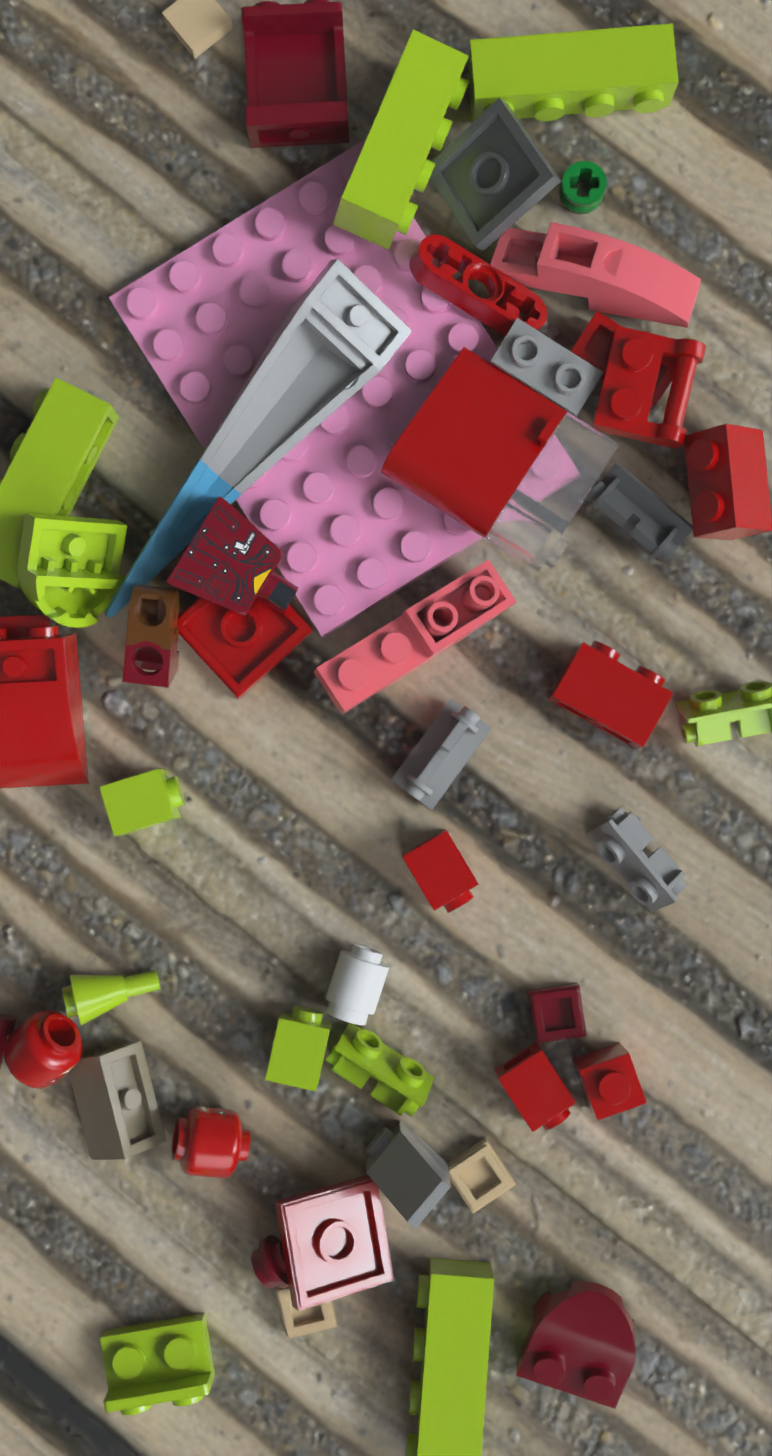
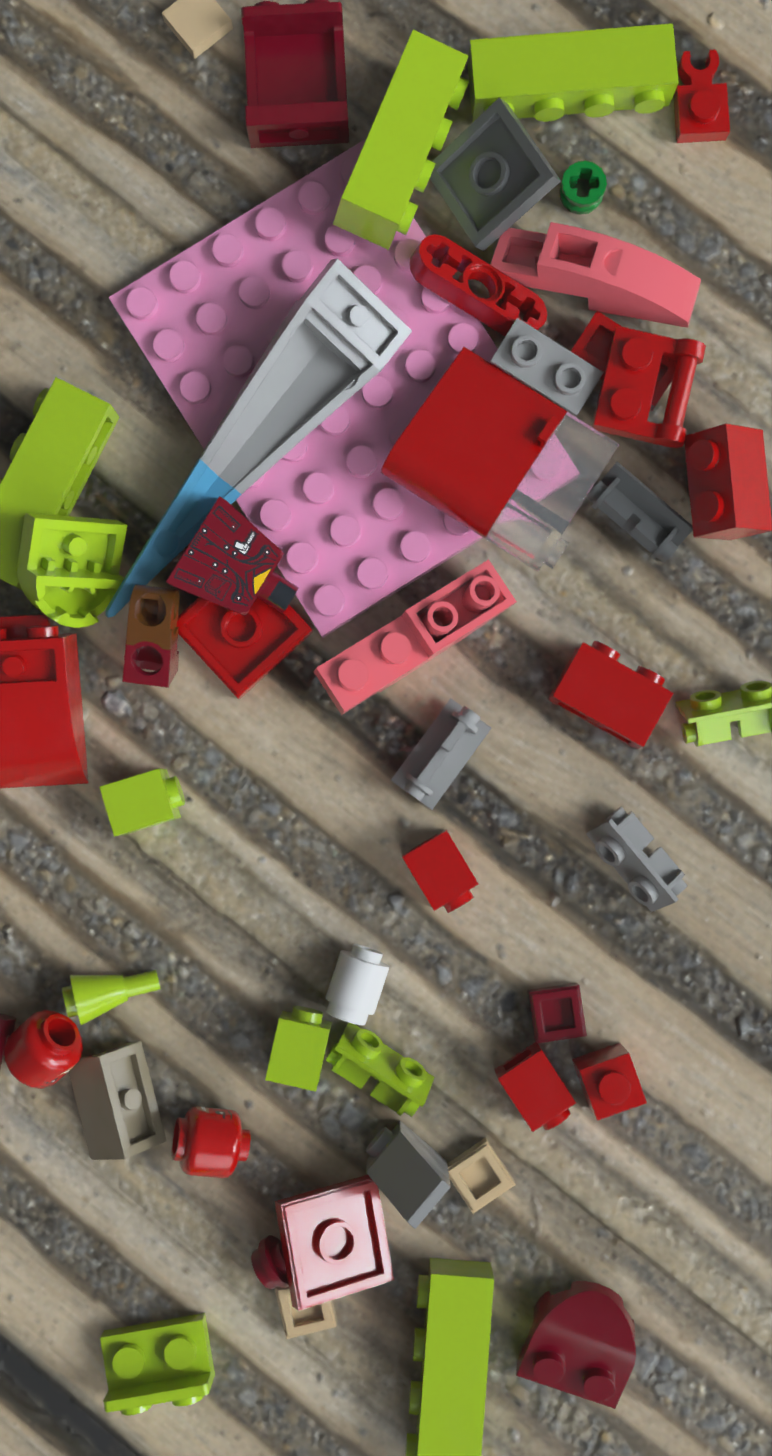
none -> red plate [673,49,730,143]

